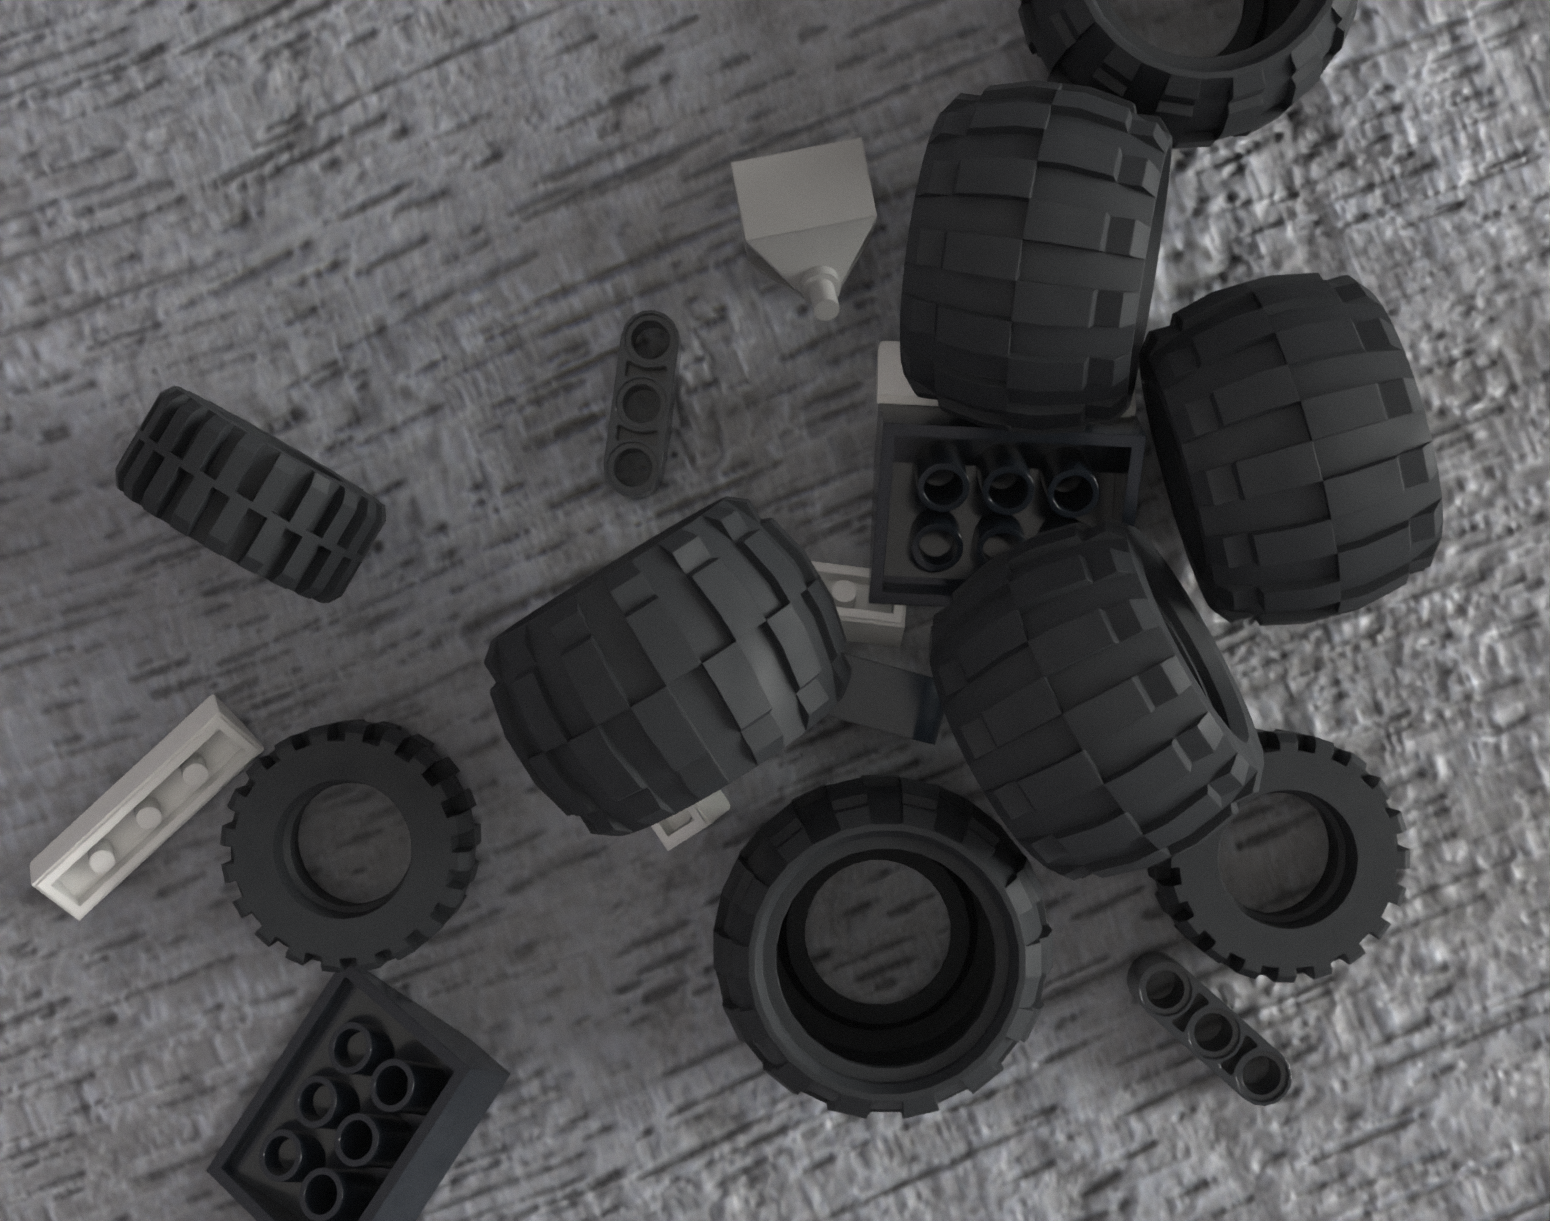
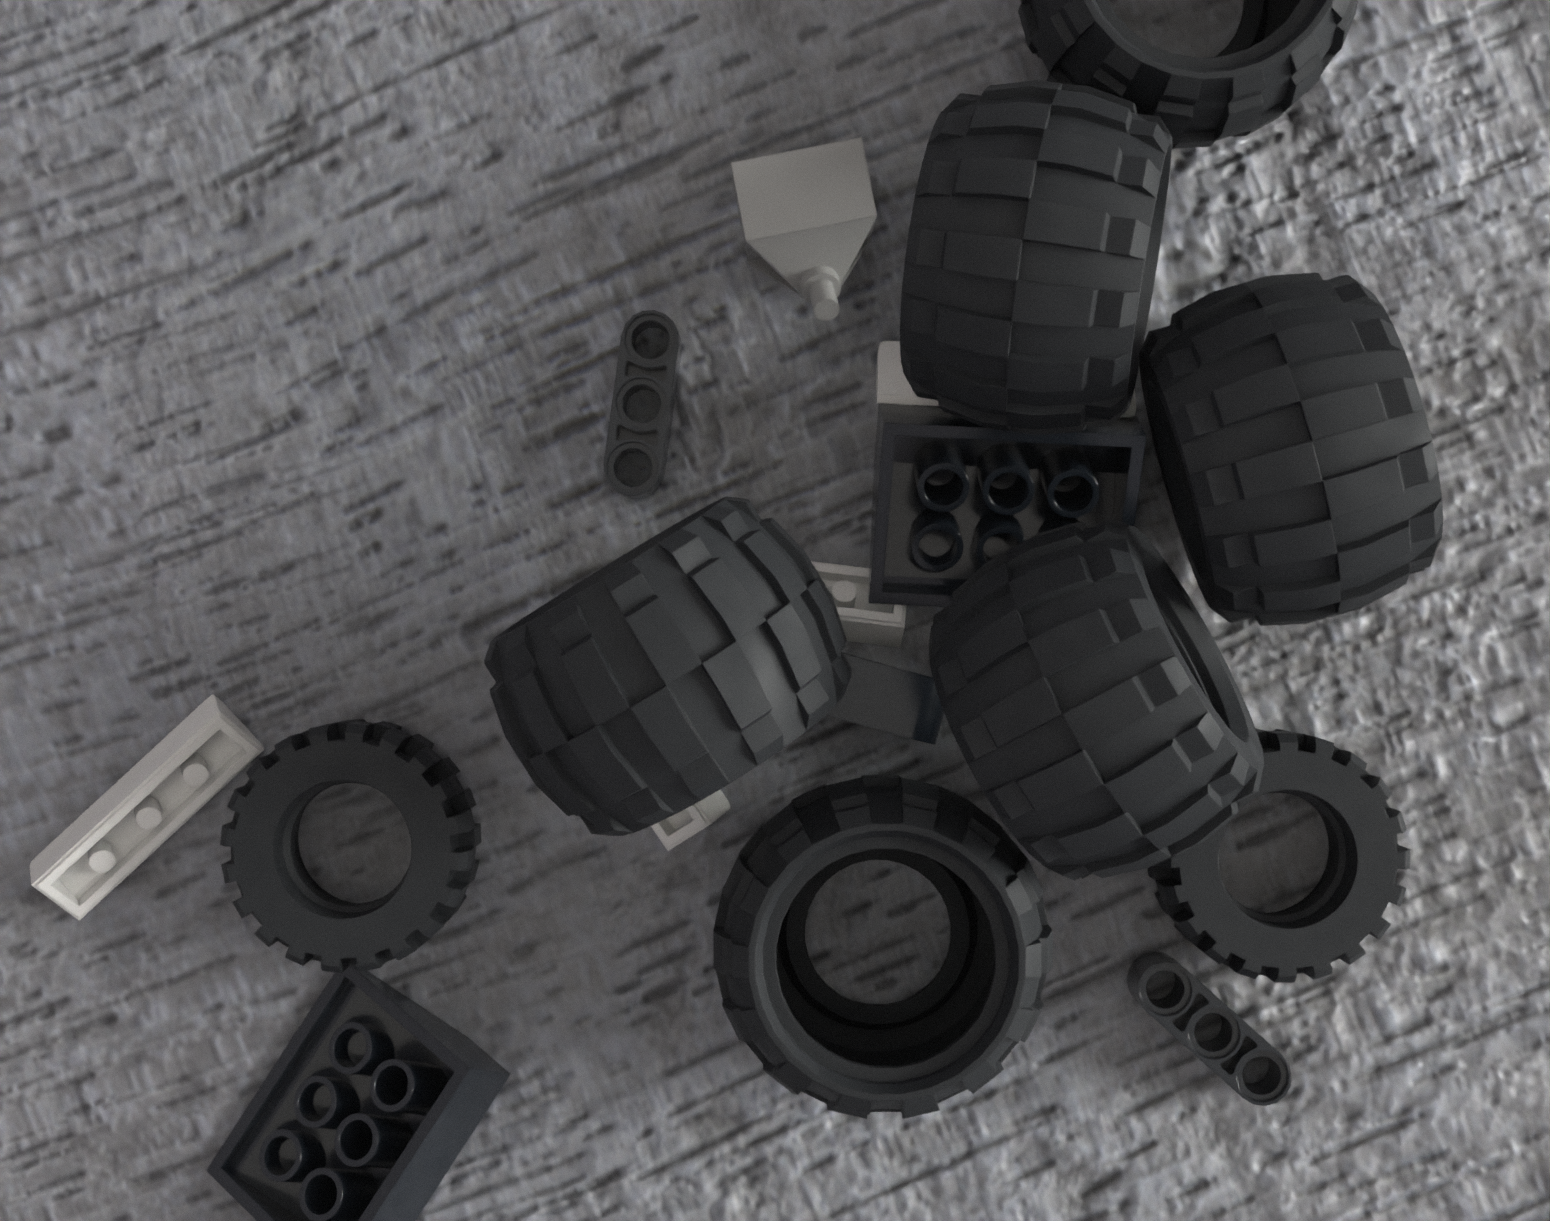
black tyre [115,385,386,603] -> none

